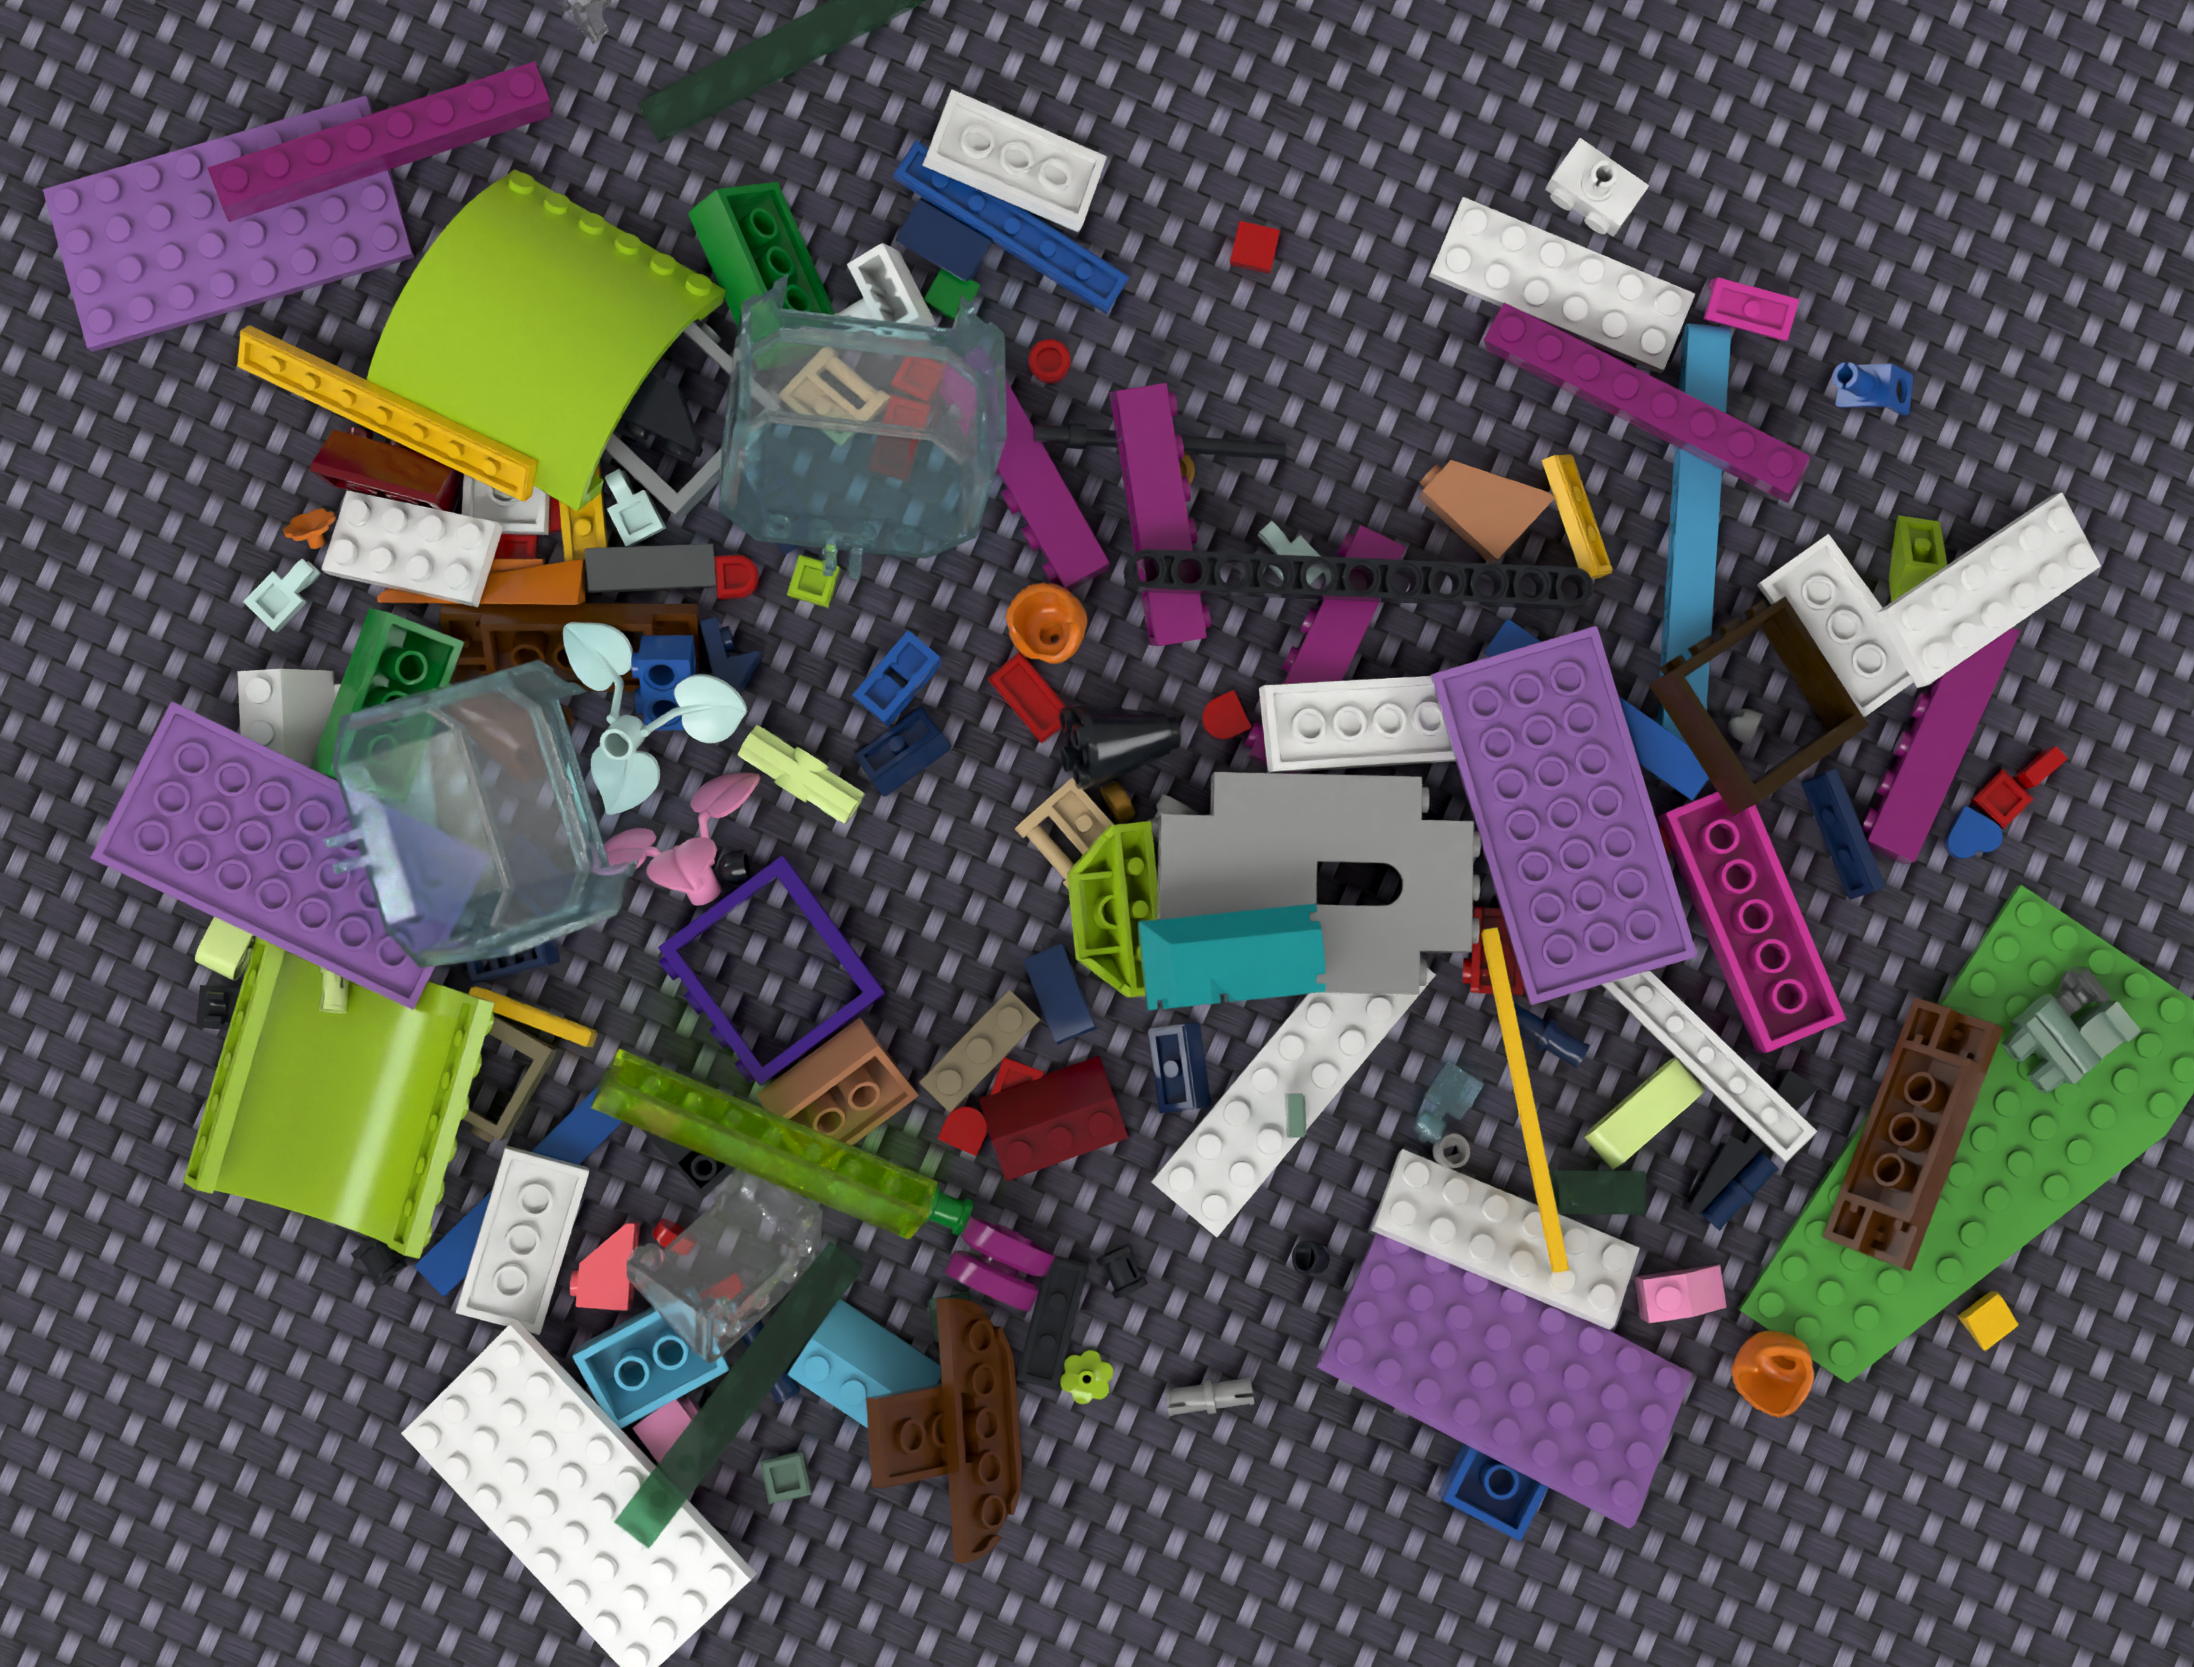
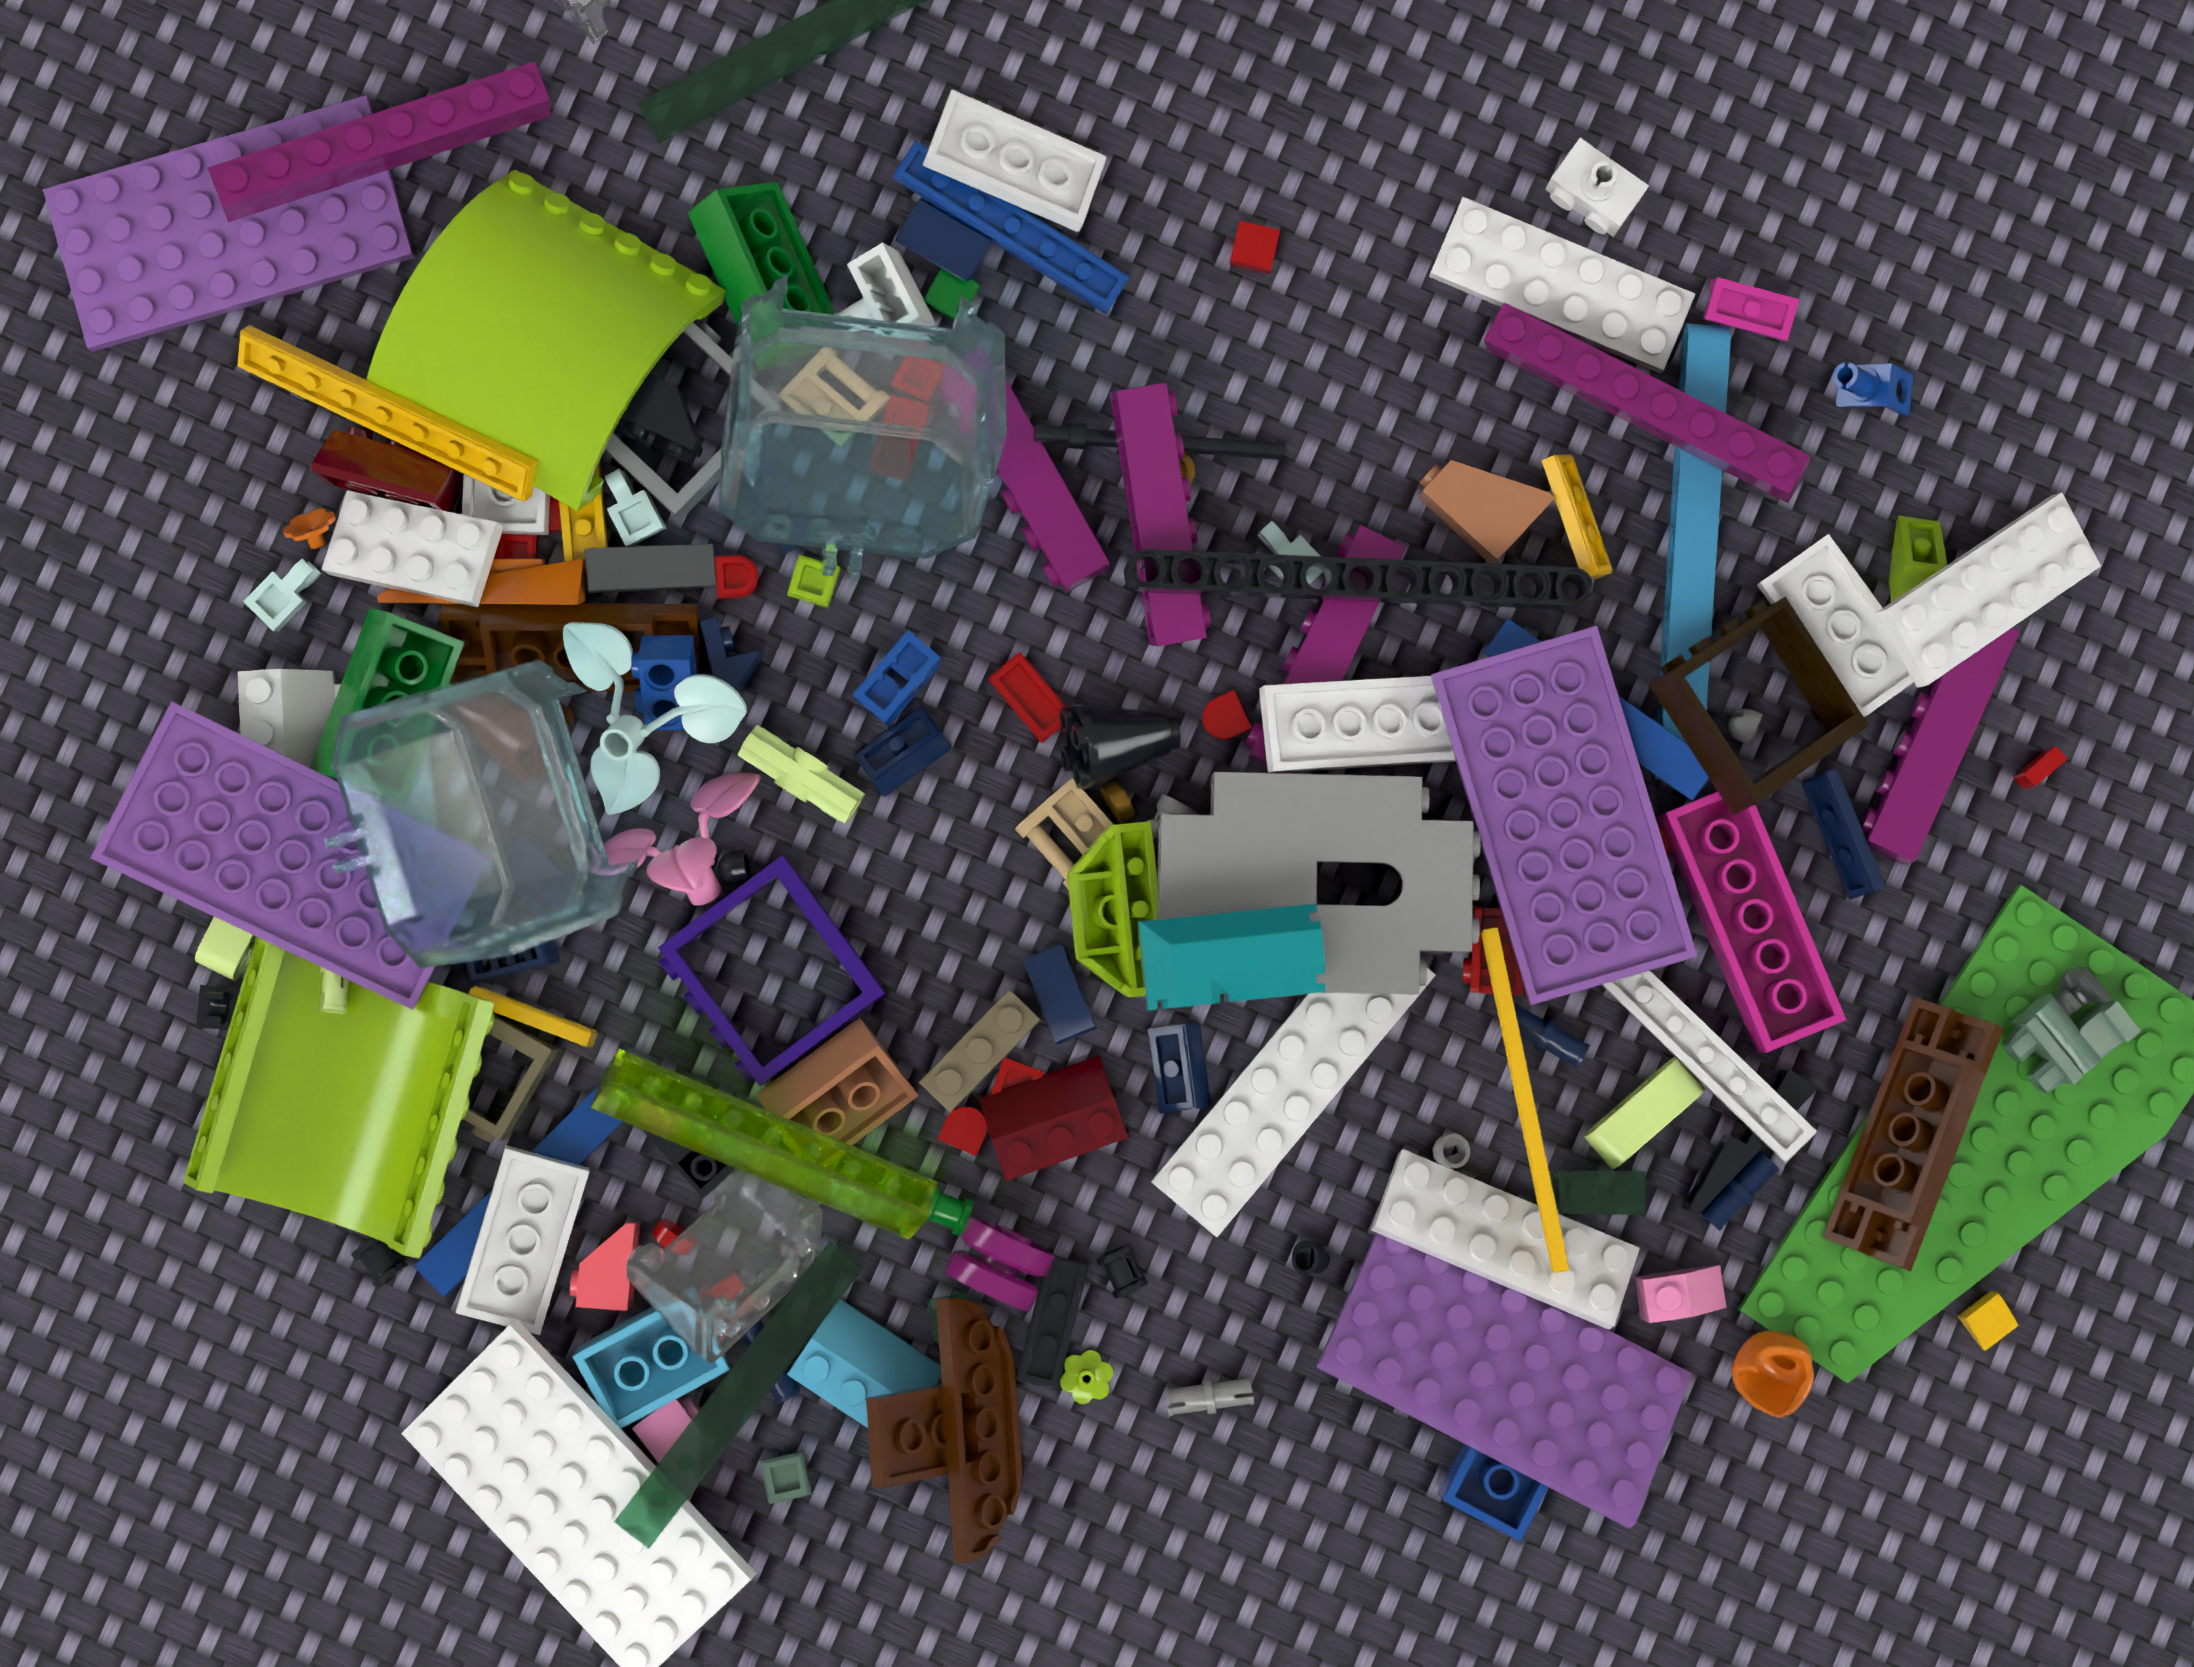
orange piece [1005,582,1087,664] -> none
red tile [1028,339,1071,384] -> none
sand green tile [1285,1093,1306,1138] -> none
clear light blue plate [1412,1061,1484,1144] -> none
blue tile [1944,806,2003,859] -> none
red tile [1970,769,2033,829] -> none

